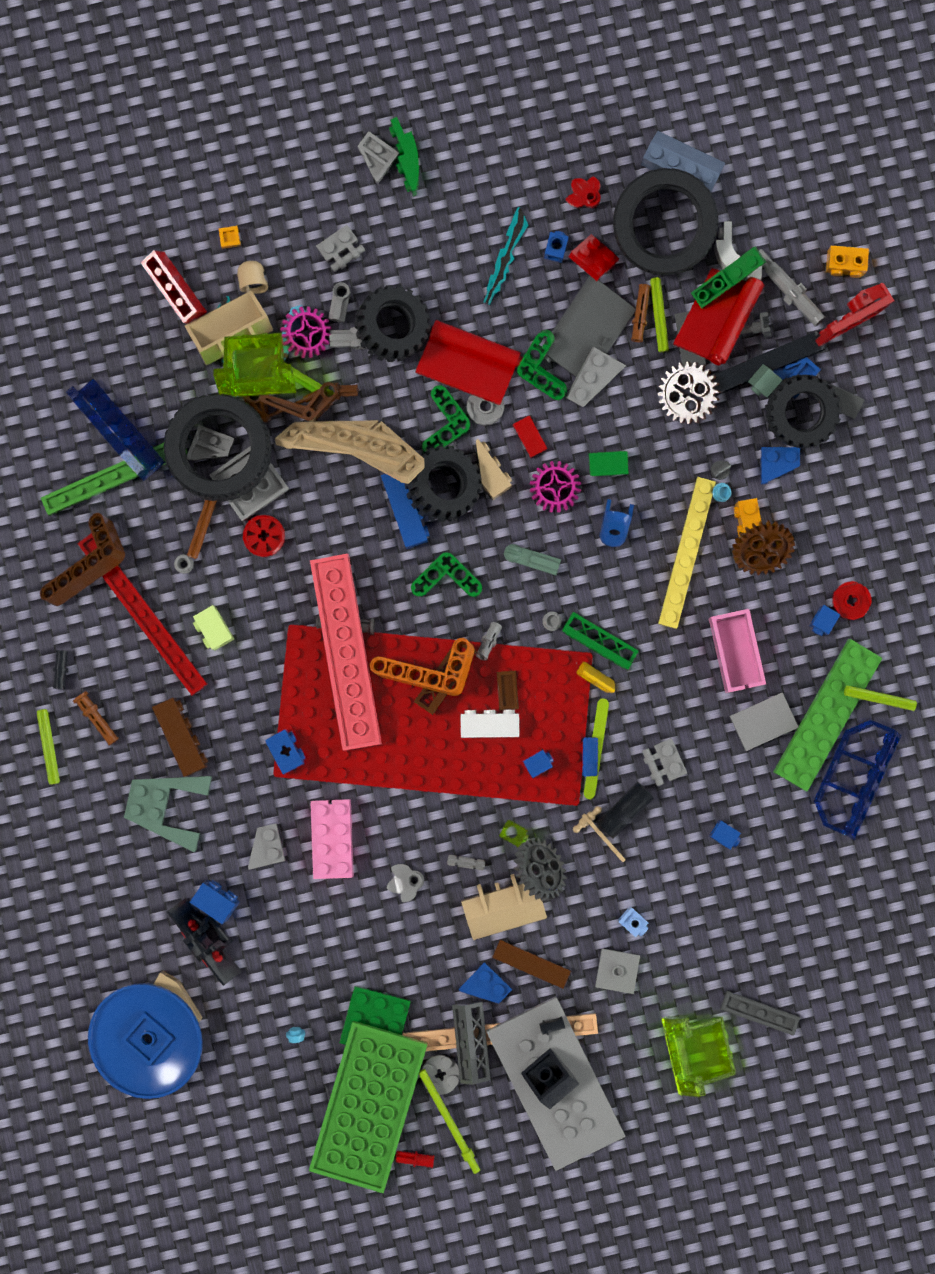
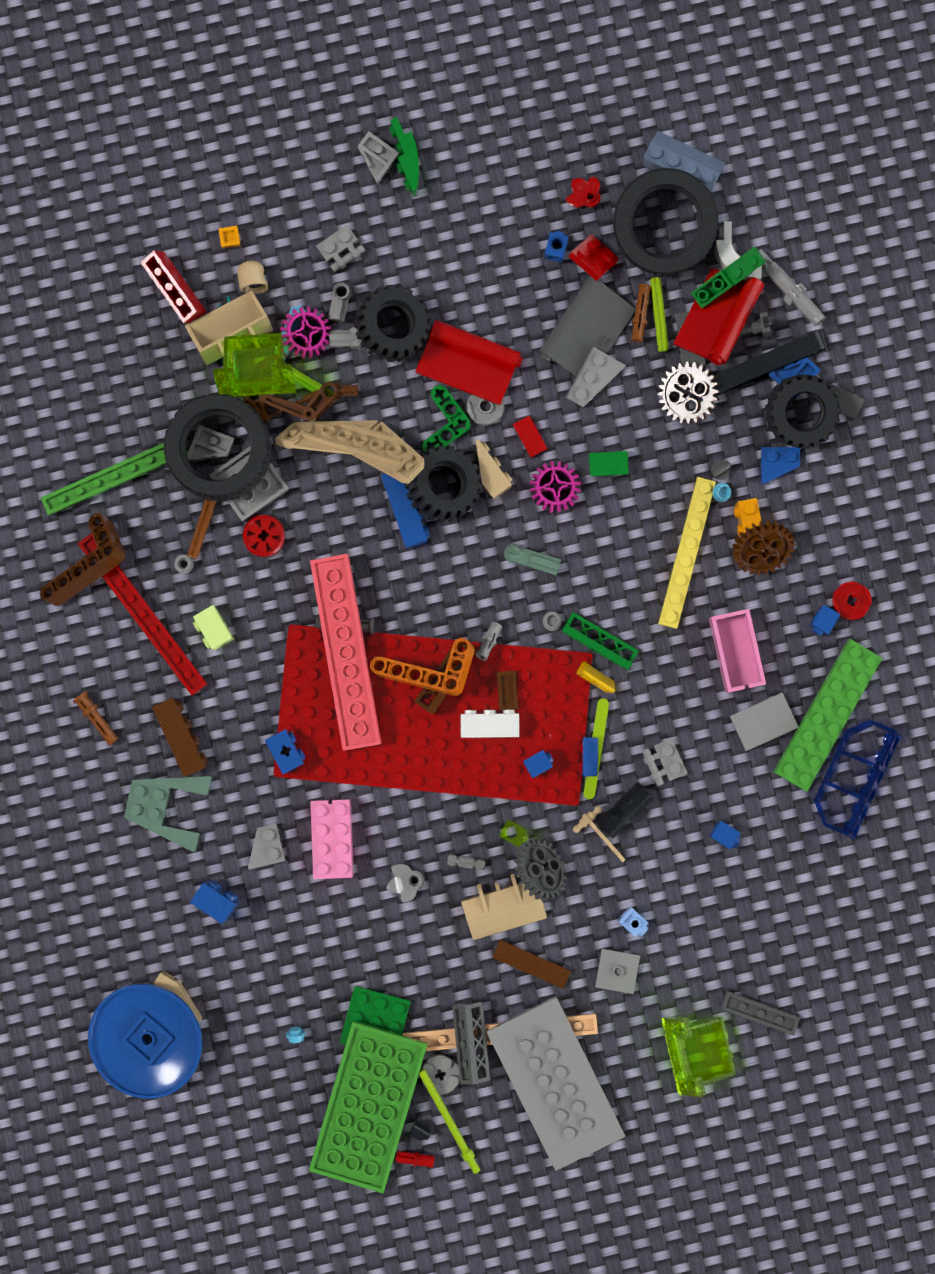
lime axle [37,709,60,785] -> none
black pin [53,650,68,690] -> none
clear blue plate [66,379,166,481] -> none
black piece [167,898,242,986] -> none
green beam [411,552,482,597] -> none
blue wing [458,962,512,1004] -> none
teal sword [483,207,528,305] -> none
green beam [517,330,568,400] -> none
black slope [521,1048,579,1109] -> none
black pin [539,1016,565,1036] -> none
blue piece [600,499,634,547] -> none
sand green brick [748,364,782,397] -> none
red plate [815,283,894,346] -> none
light orange brick [826,246,869,278] -> none
lime axle [844,686,917,711] -> none
none -> black plate [411,1120,431,1141]

